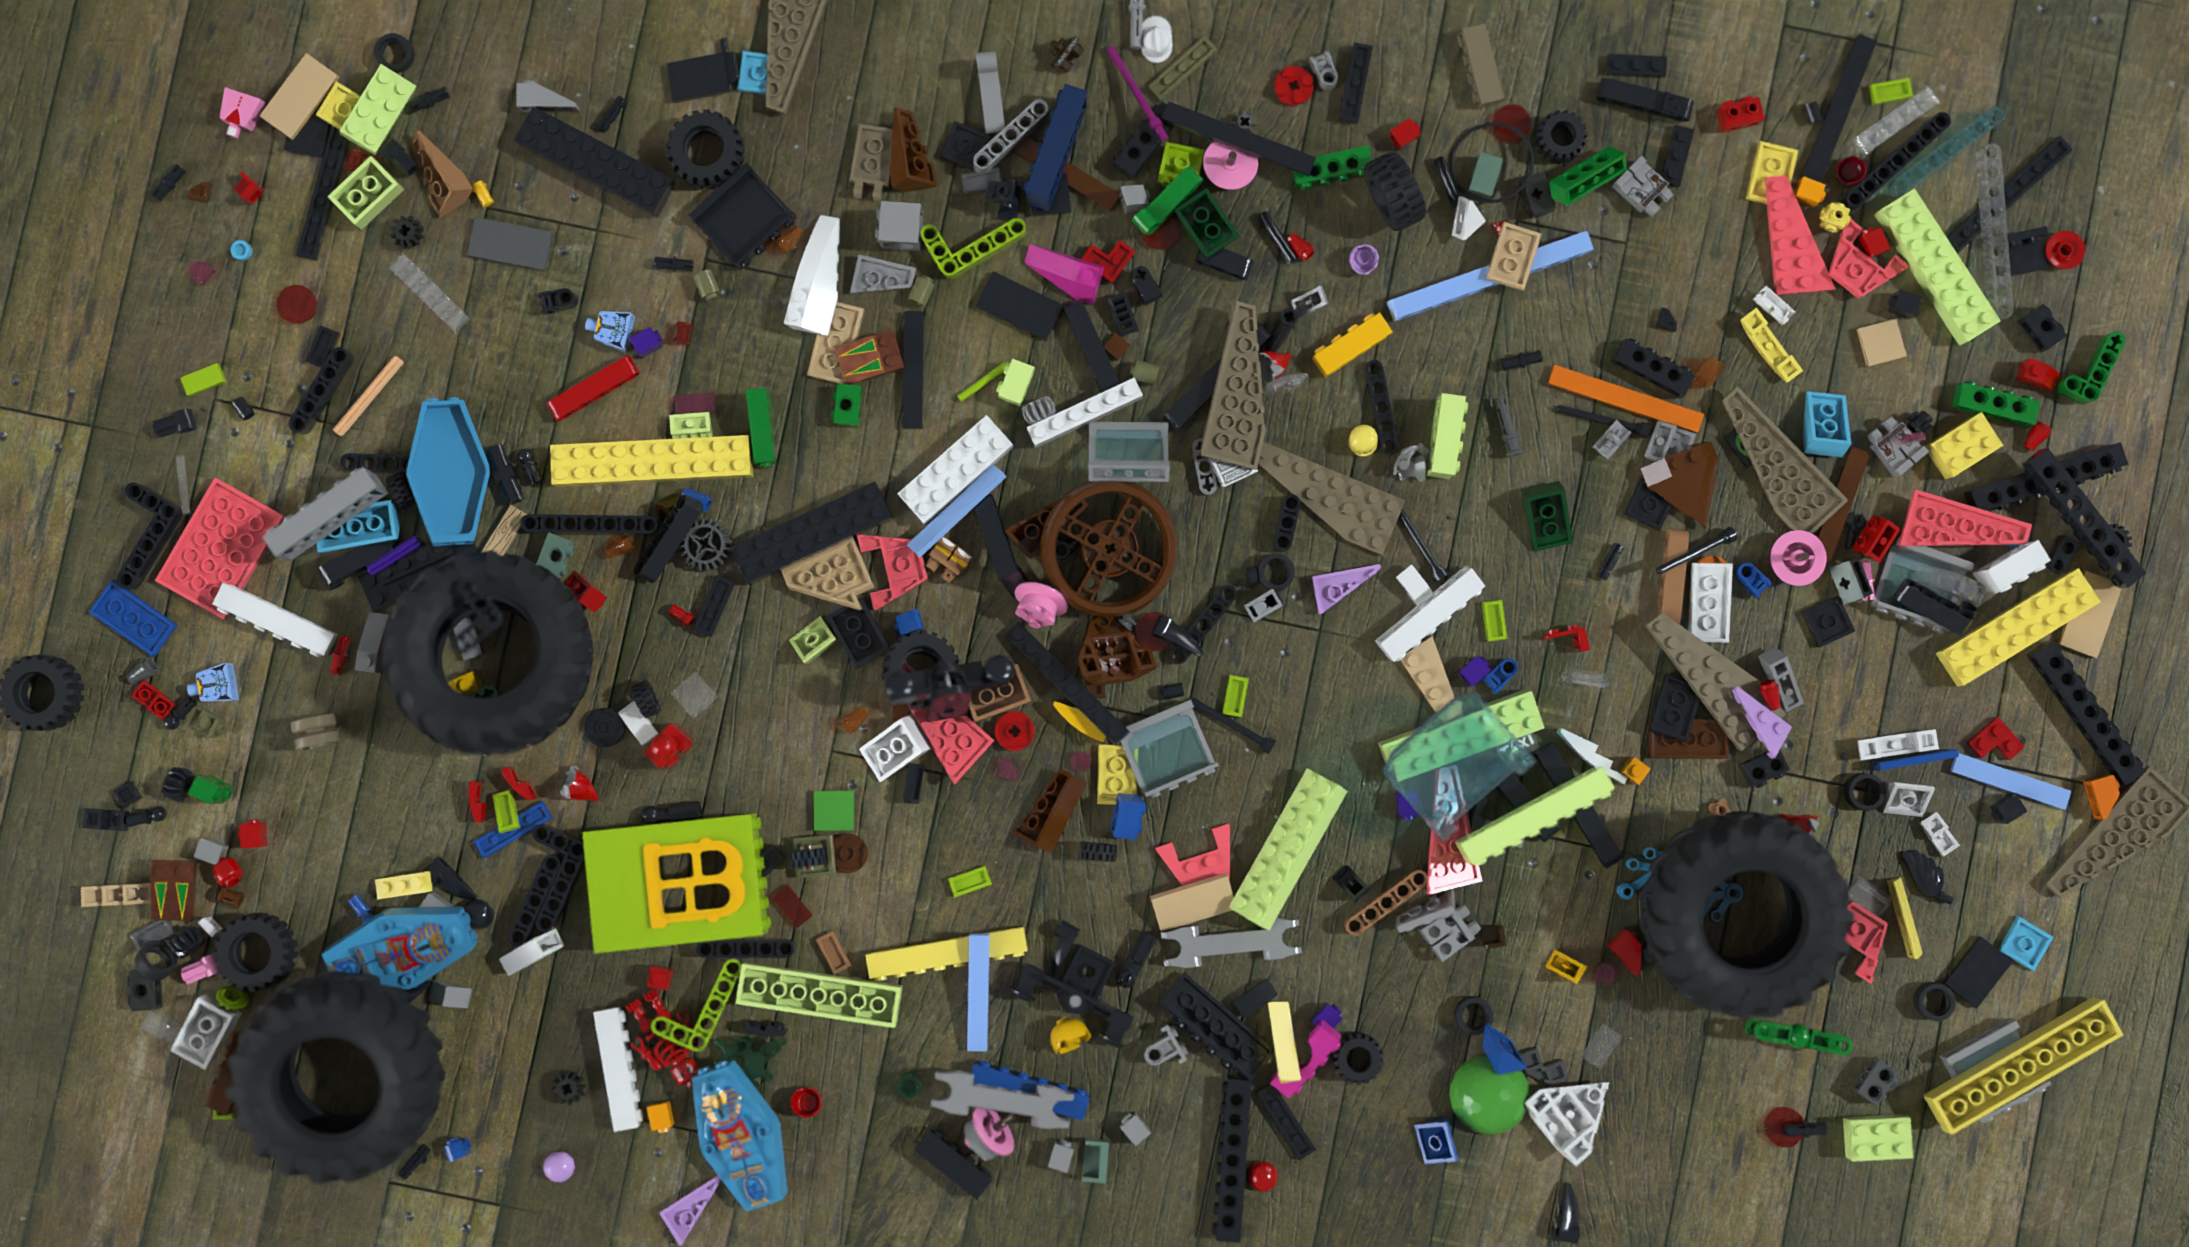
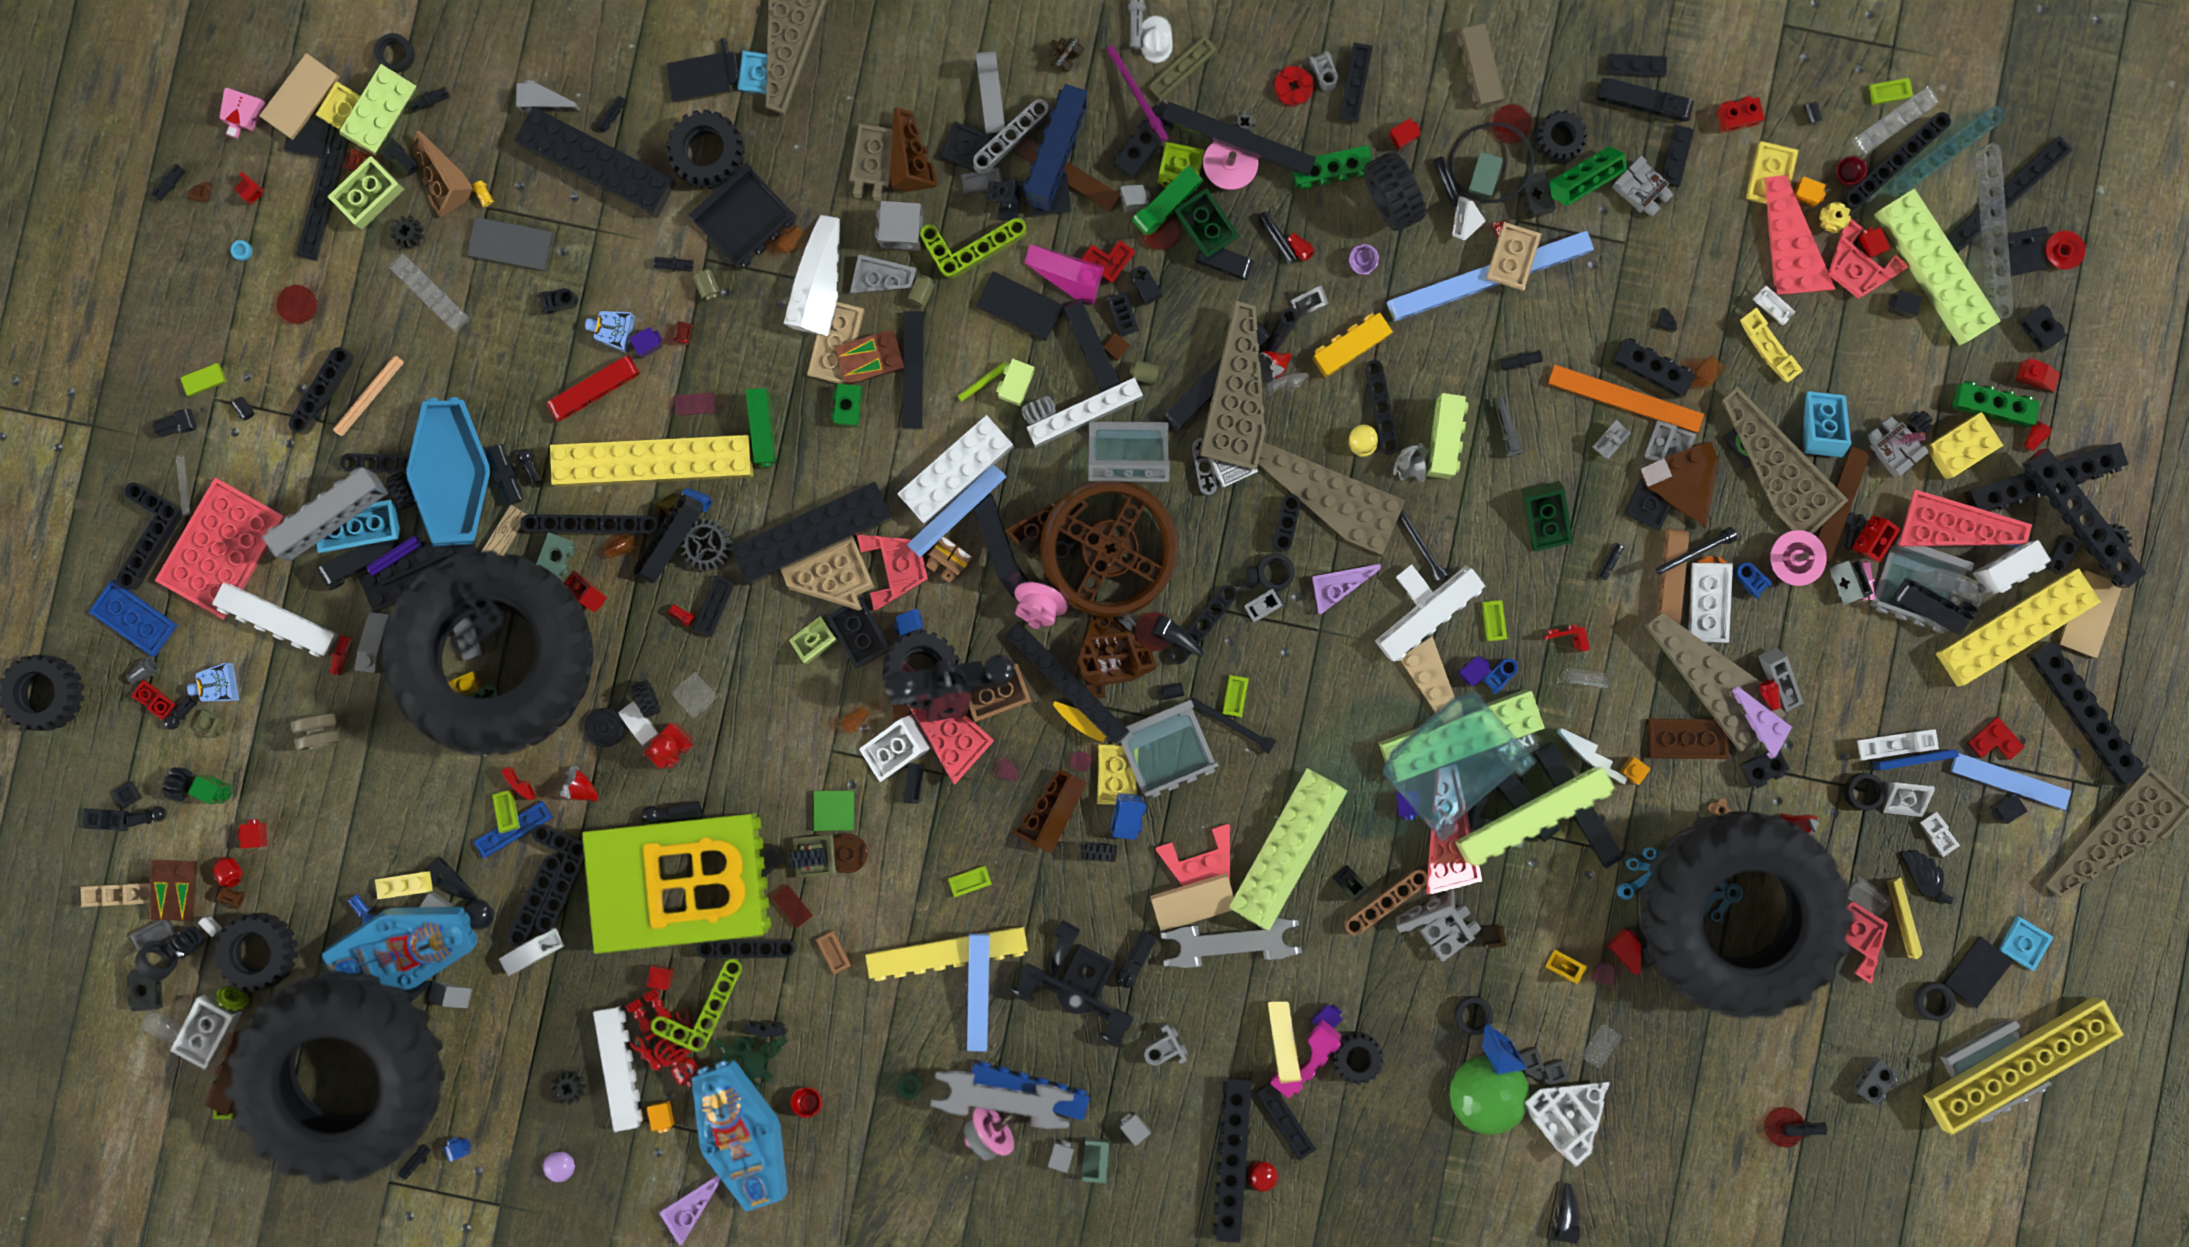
bright pink piece [181,954,222,985] -> none
clear pink tile [190,261,215,286] -> none
light grey panel [193,837,230,865] -> none
black tile [305,325,340,368] -> none
red slope [469,781,487,823] -> none
yellowish green slope [669,412,713,439] -> none
yellowish green brick [736,962,903,1028] -> none
black brick [914,1128,993,1200] -> none
red plate [995,711,1035,751] -> none
yellow cylinder [1050,1017,1091,1054] -> none
black plate [1159,972,1275,1081] -> none
black slope [1232,978,1278,1019] -> none
blue slope [1414,1117,1458,1164] -> none
black piece [1556,405,1651,438] -> none
black tile [1648,674,1700,743] -> none
green piece [1745,1017,1853,1055] -> none
black tile [1801,34,1877,183] -> none
black tile [1801,596,1855,648] -> none
yellowish green brick [1843,1114,1913,1161] -> none
tan tile [1857,319,1907,367] -> none
green beam [2056,331,2125,404] -> none
orange slope [2083,774,2120,820] -> none

